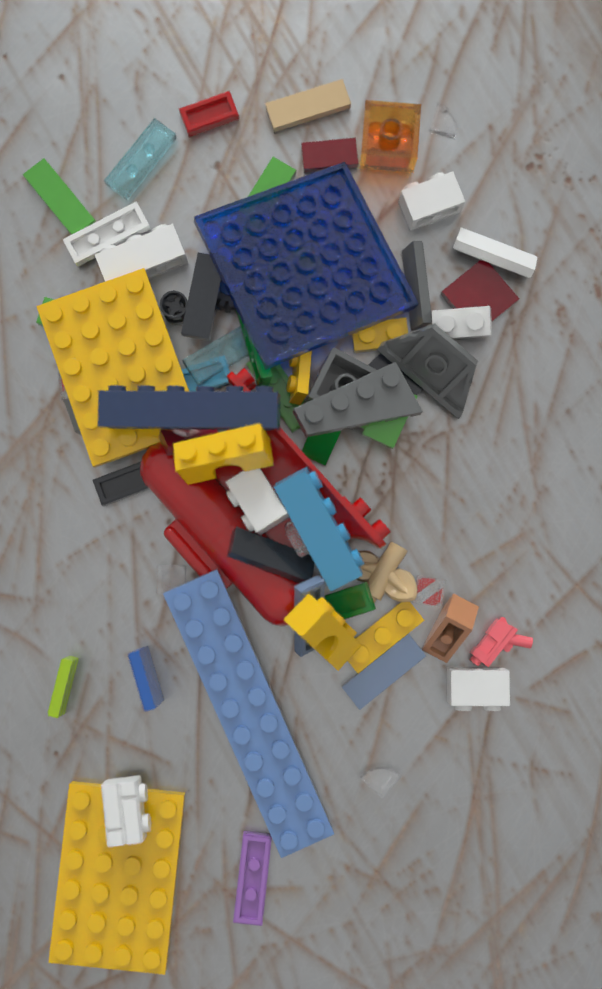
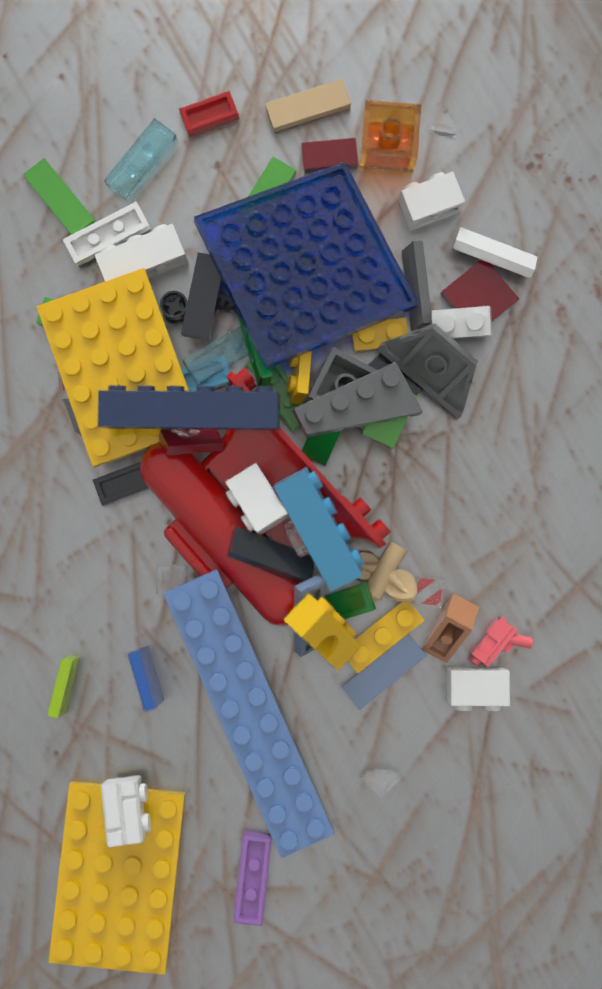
yellow arch [173,423,273,485] -> none

